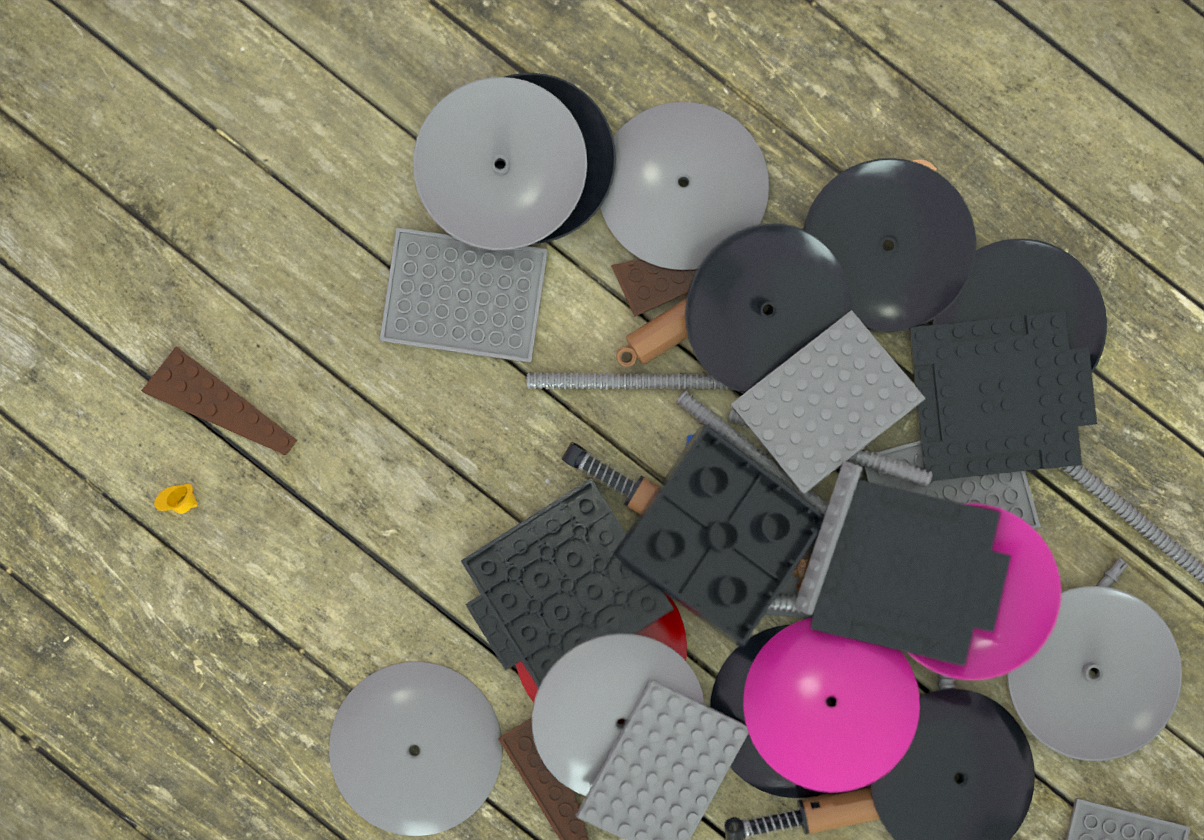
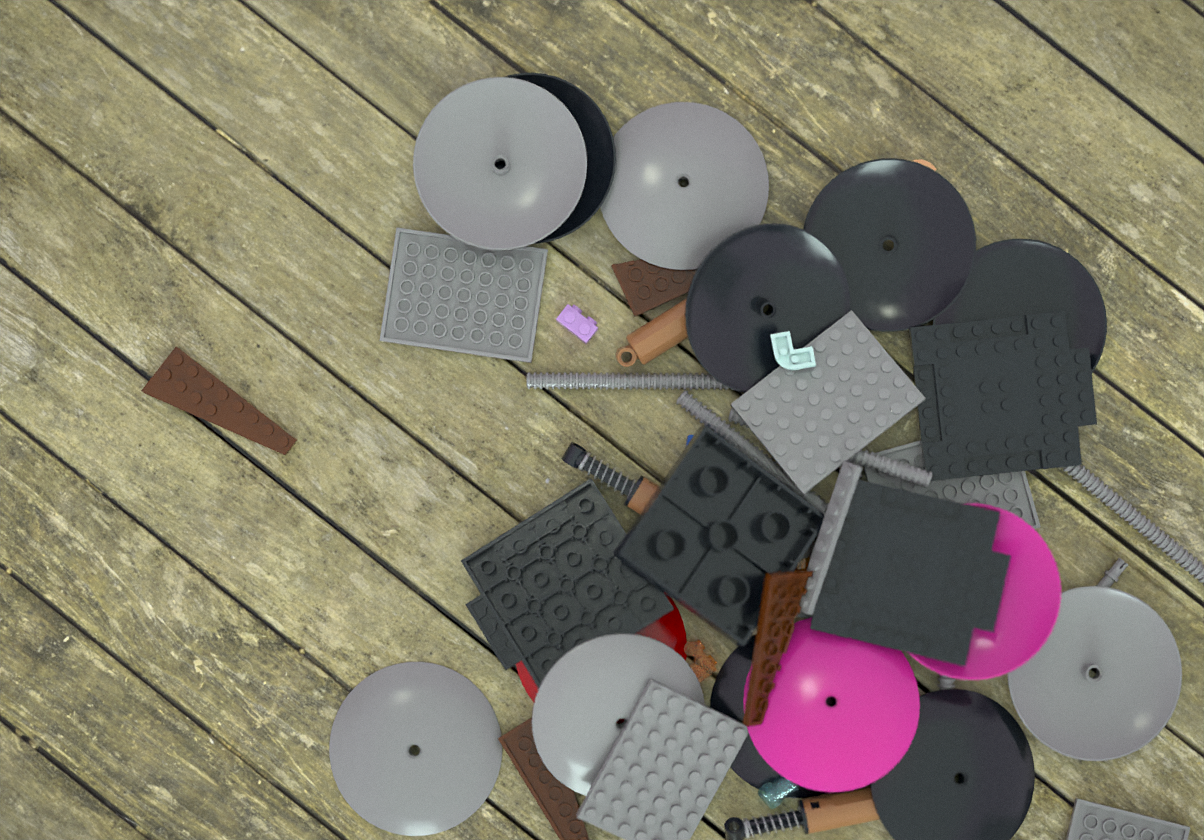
yellow piece [154,484,198,514] -> none
none -> lavender brick [556,304,598,345]
none -> clear orange brick [684,639,717,683]
none -> reddish brown wing [743,570,813,727]
none -> clear light blue piece [758,777,799,809]
none -> light aqua plate [770,331,816,370]

